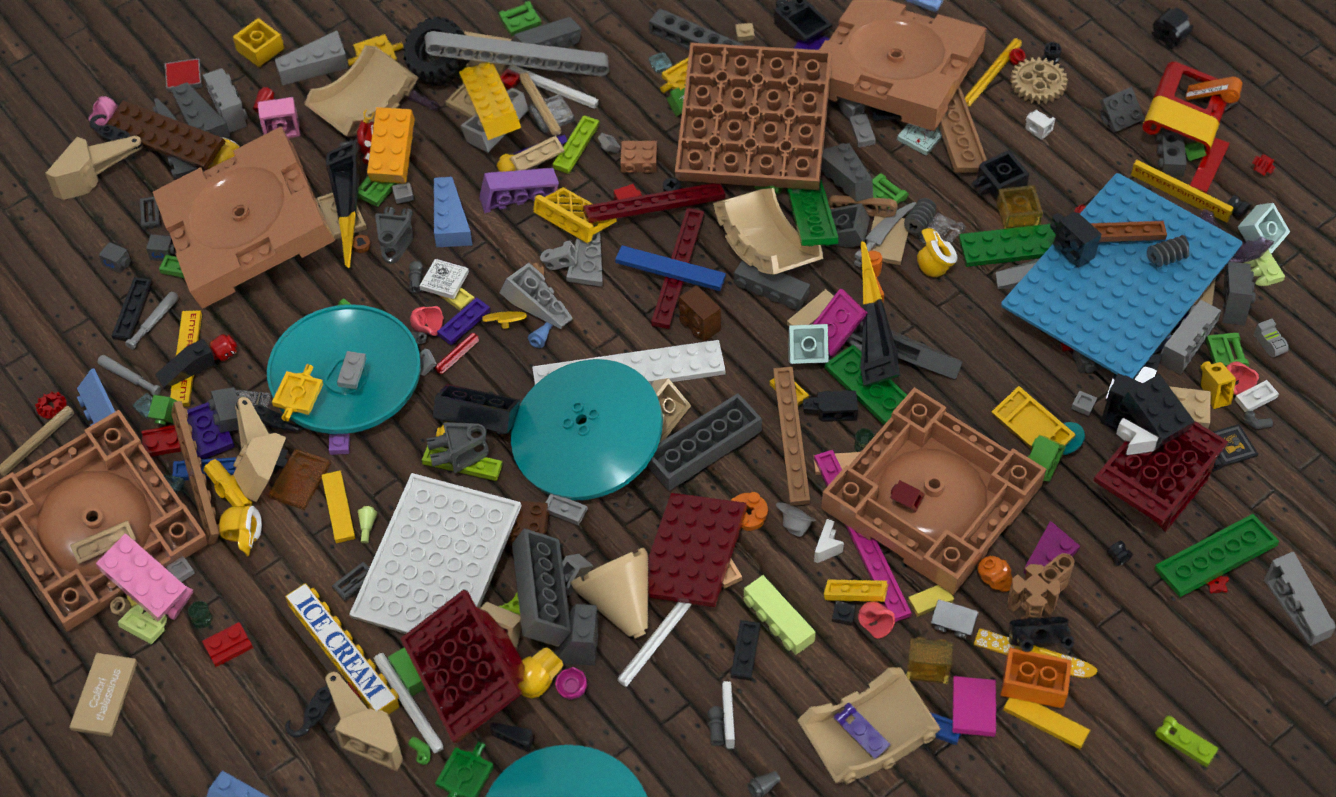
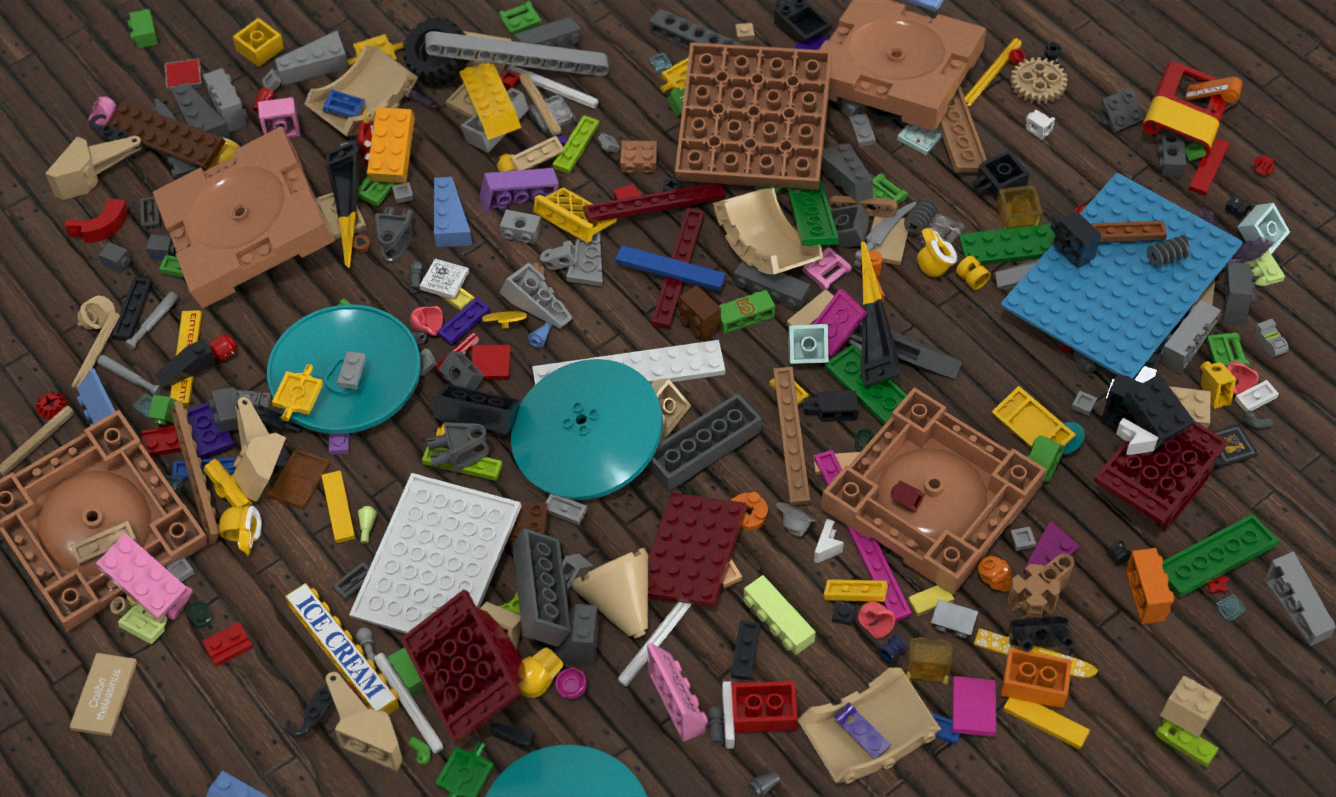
yellow tile [1131,160,1234,223] -> none
black brick [1152,8,1193,49] -> none
none -> red arch [64,199,129,243]
none -> tan axle [72,311,120,390]
none -> tan piece [77,296,115,330]
none -> bright green brick [128,9,158,48]
none -> light grey plate [262,68,282,92]
none -> blue plate [323,90,365,117]
none -> light grey bar [356,627,375,664]
none -> dark grey brick [439,351,485,390]
none -> red tile [472,345,511,380]
none -> light grey brick [500,209,542,244]
none -> bright pink slope [647,643,708,742]
none -> bright green brick [719,290,775,335]
none -> red brick [731,681,798,733]
none -> bright pink plate [803,247,852,291]
none -> dark blue wheel [878,635,908,664]
none -> yellow wheel [956,256,991,290]
none -> light grey plate [1010,527,1036,551]
none -> orange brick [1126,548,1174,624]
none -> tan brick [1160,676,1222,738]
none -> clear light blue plate [1216,593,1246,622]

